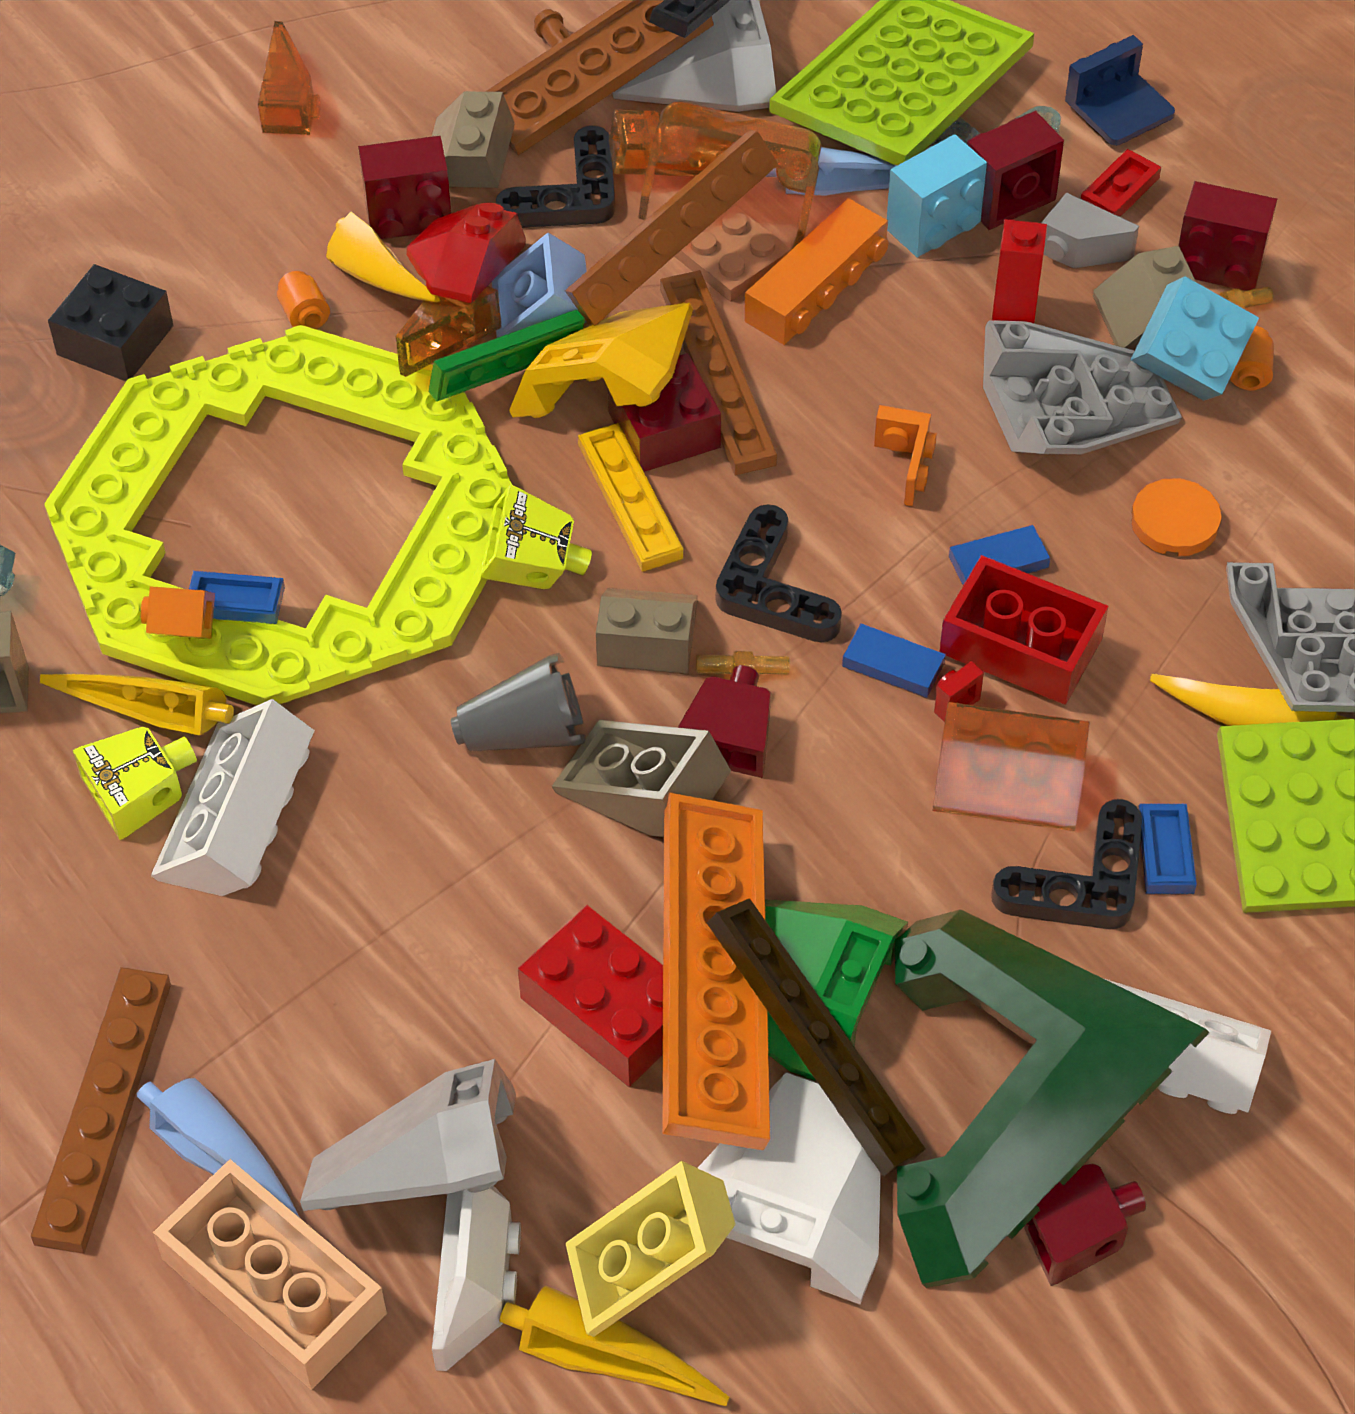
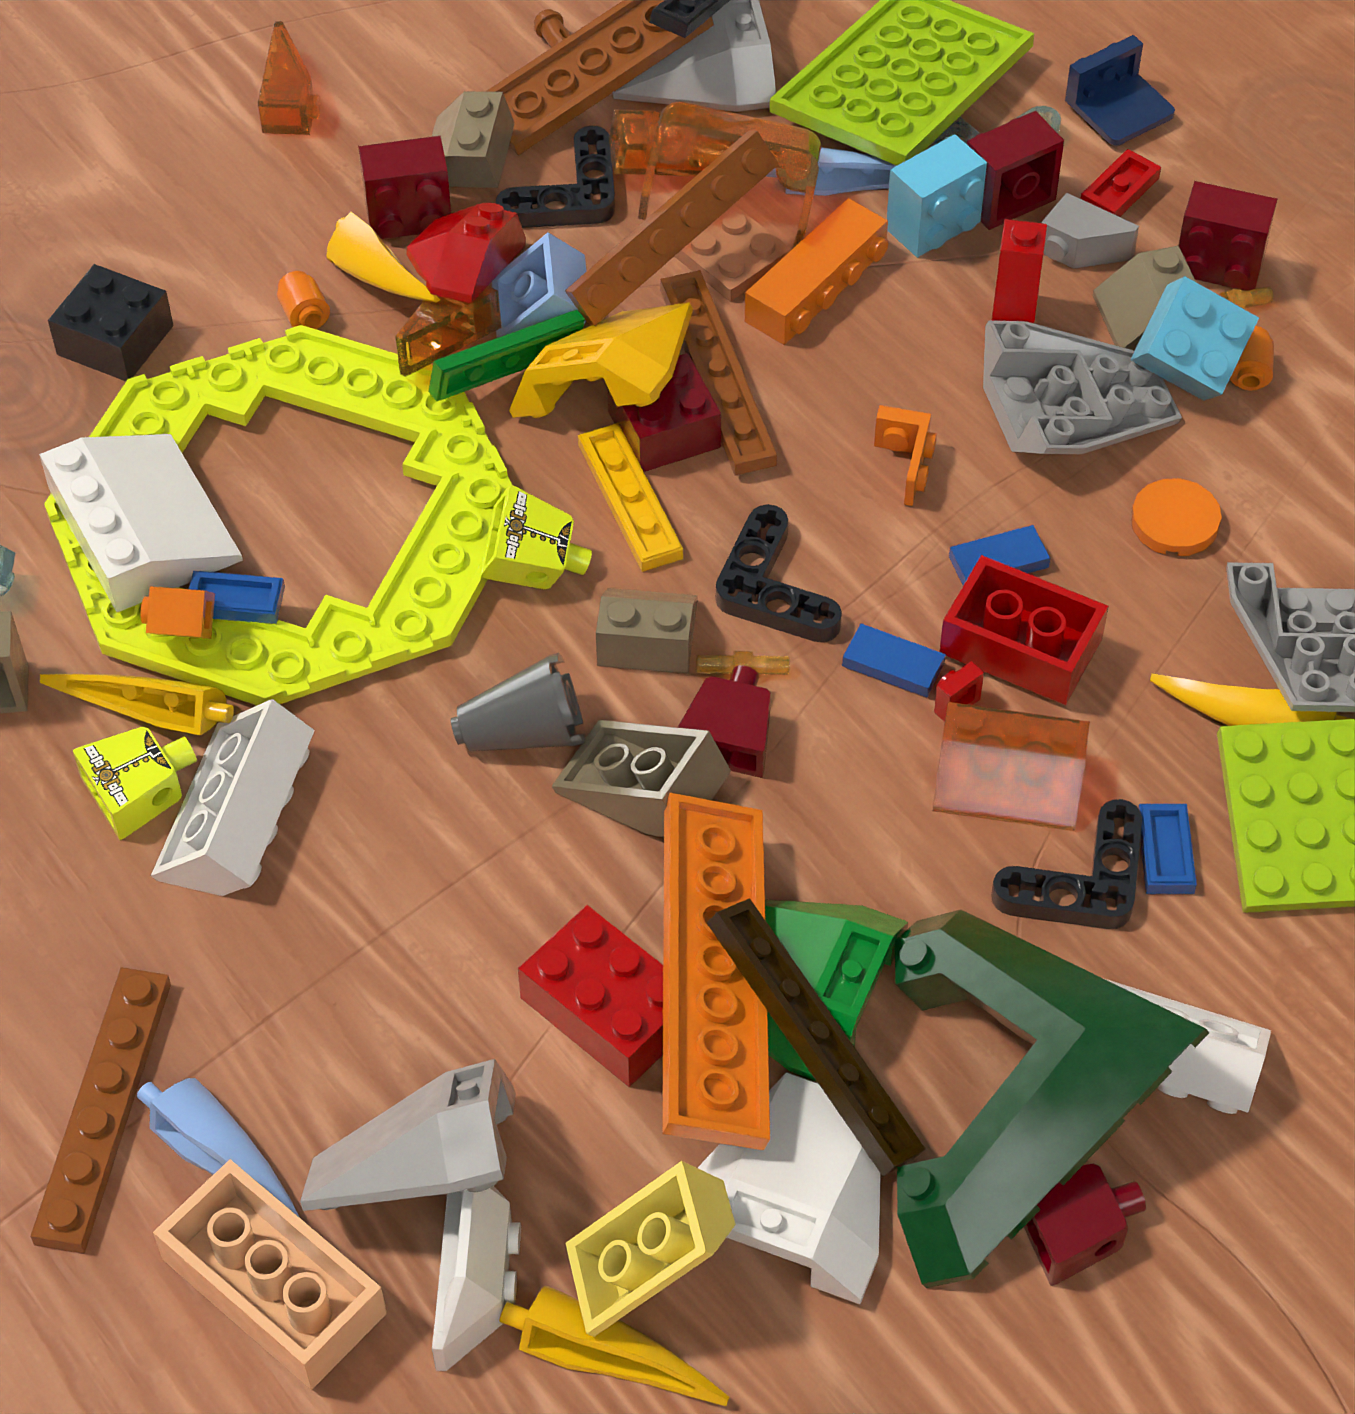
none -> white slope [39,434,243,612]

